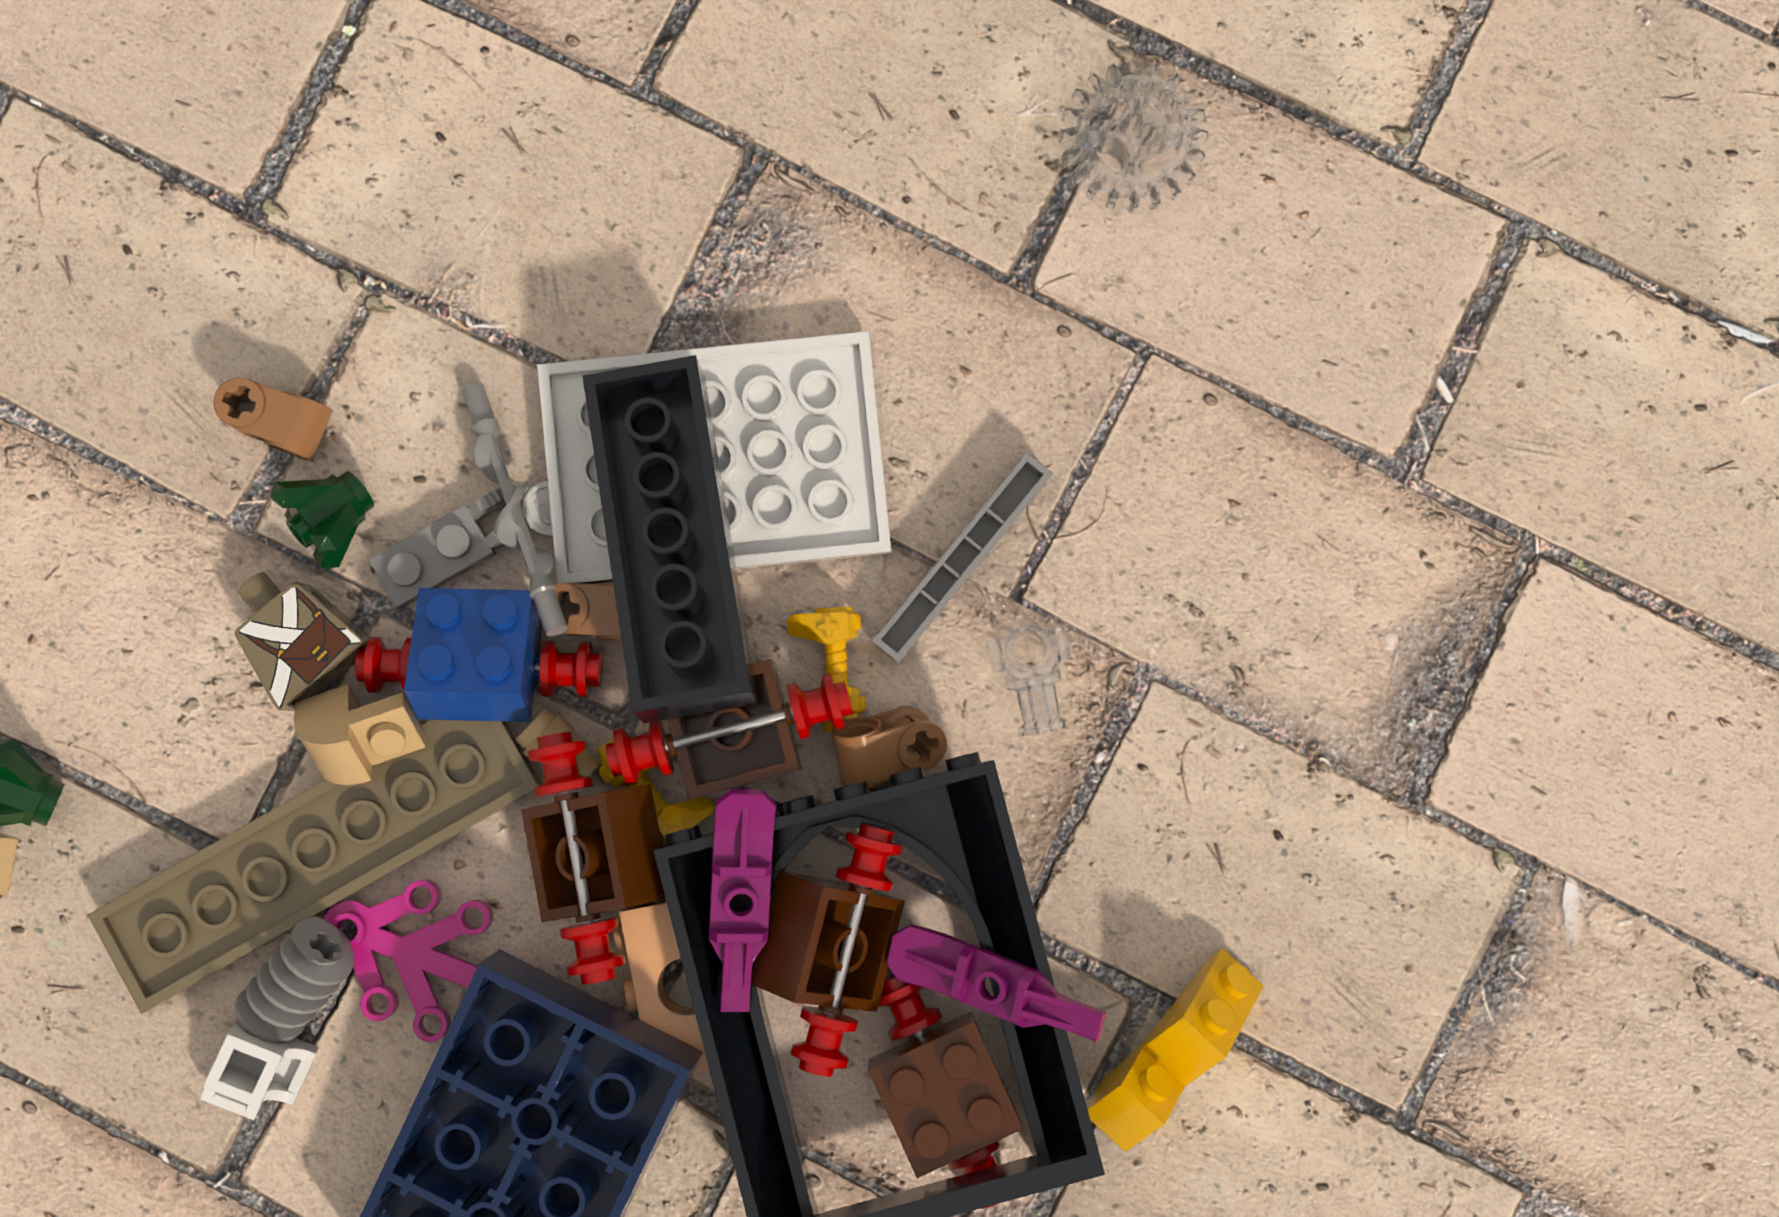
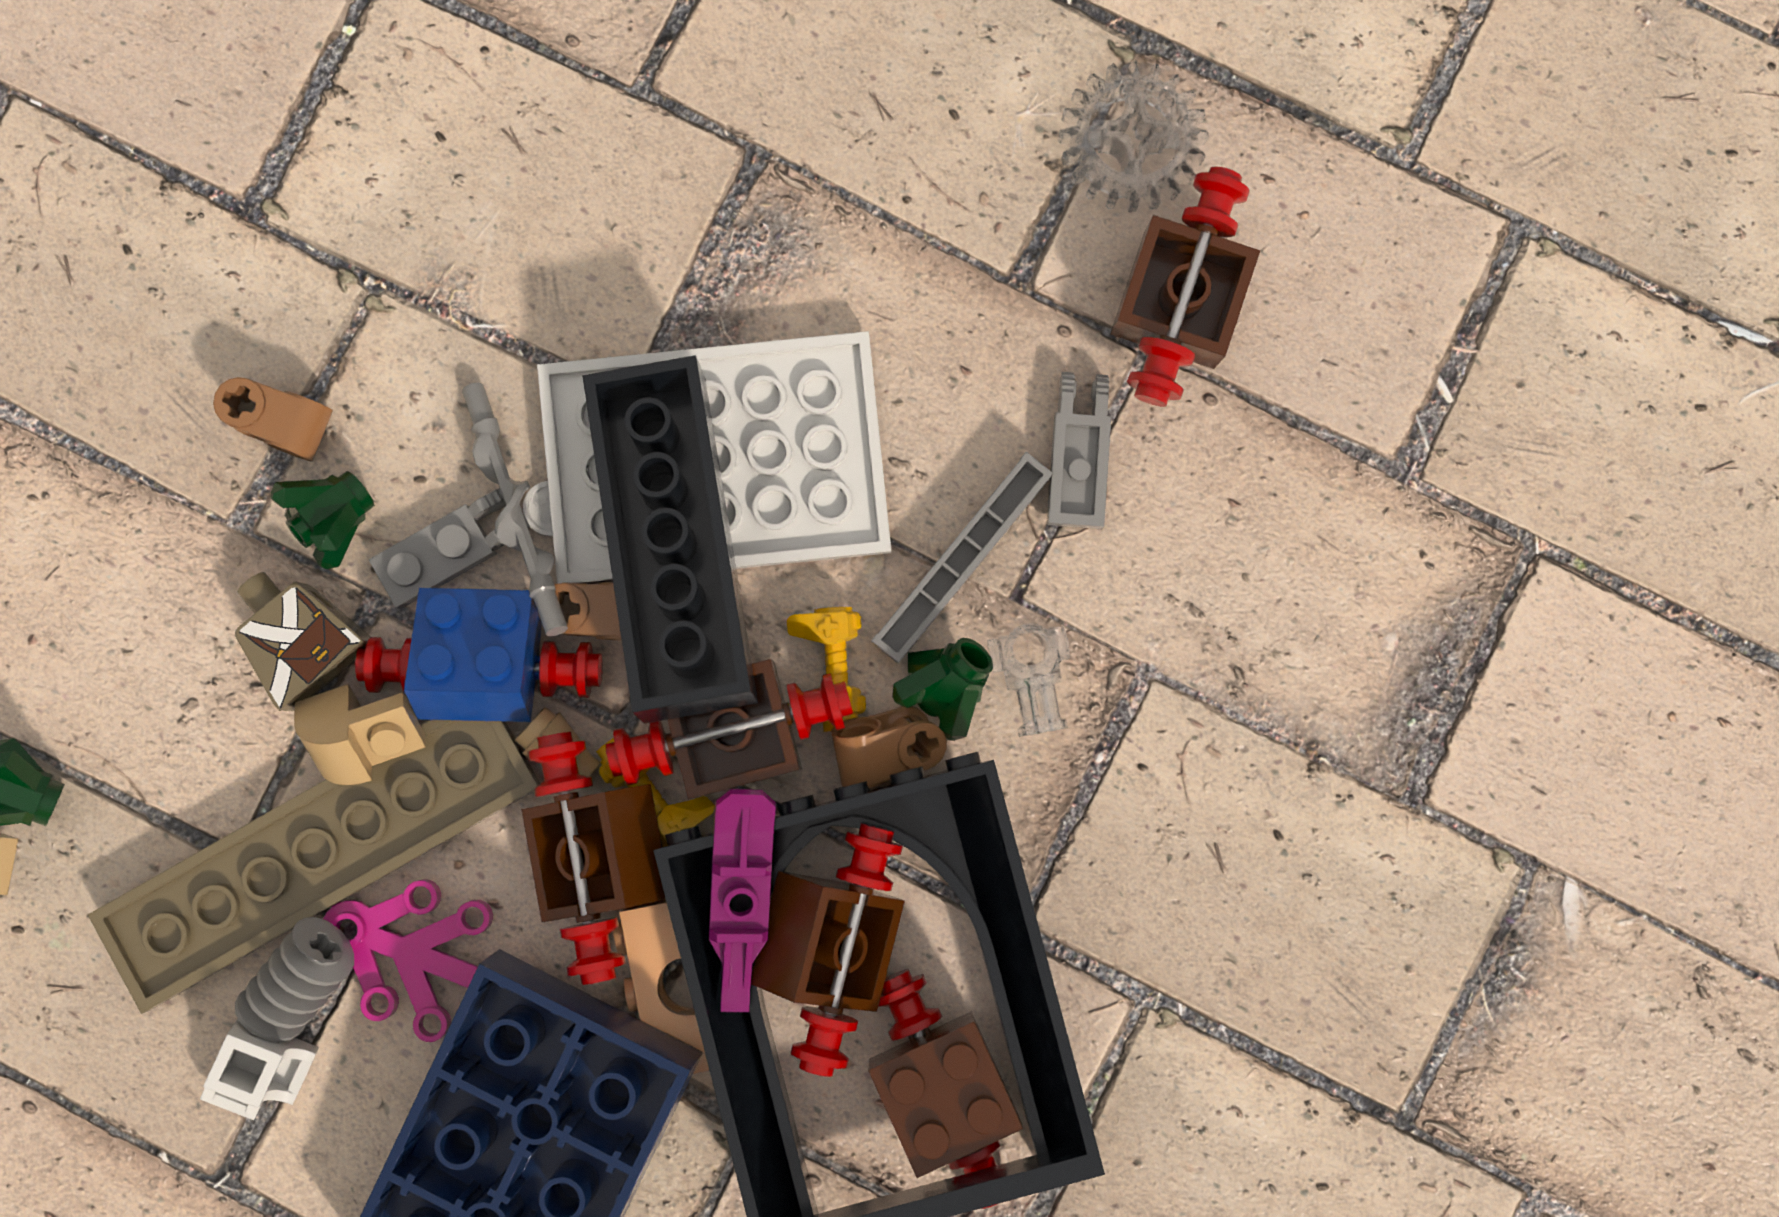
magenta piece [887,924,1106,1042] -> none
yellow arch [1087,948,1264,1152] -> none
none -> dark green rock [892,638,993,741]
none -> light grey hinge [1047,372,1112,529]
none -> reddish brown brick [1110,166,1261,407]

